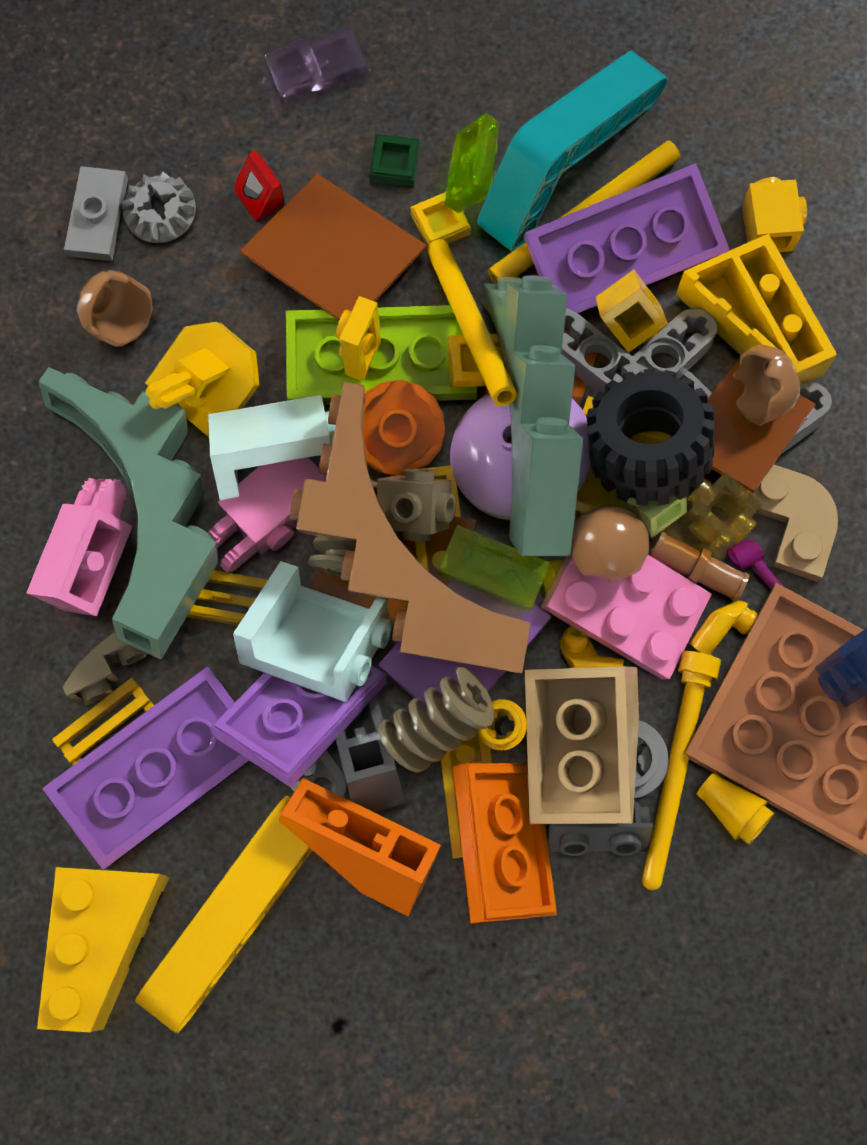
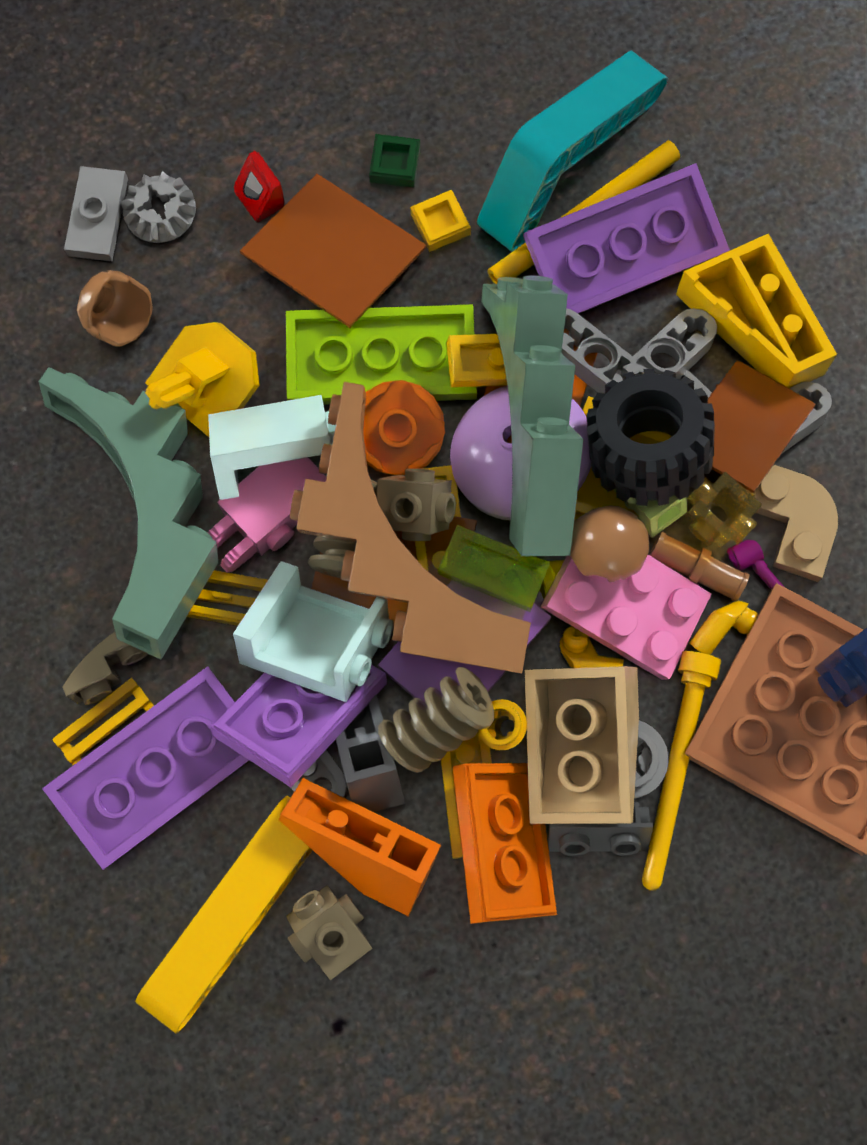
bright pink hinge [26,478,133,616] -> none
yellow wedge [37,867,170,1033] -> none
clear purple slope [265,25,370,97] -> none
yellow plate [336,296,381,382] -> none
yellow piece [427,239,517,406] -> none
clear neon green plate [445,113,500,213] -> none
yellow brick [595,269,668,353] -> none
yellow cone [696,772,775,845] -> none
medium nougat hair [733,344,800,426] -> none
yellow brick [741,177,807,252] -> none
none -> dark tan brick [286,885,372,980]

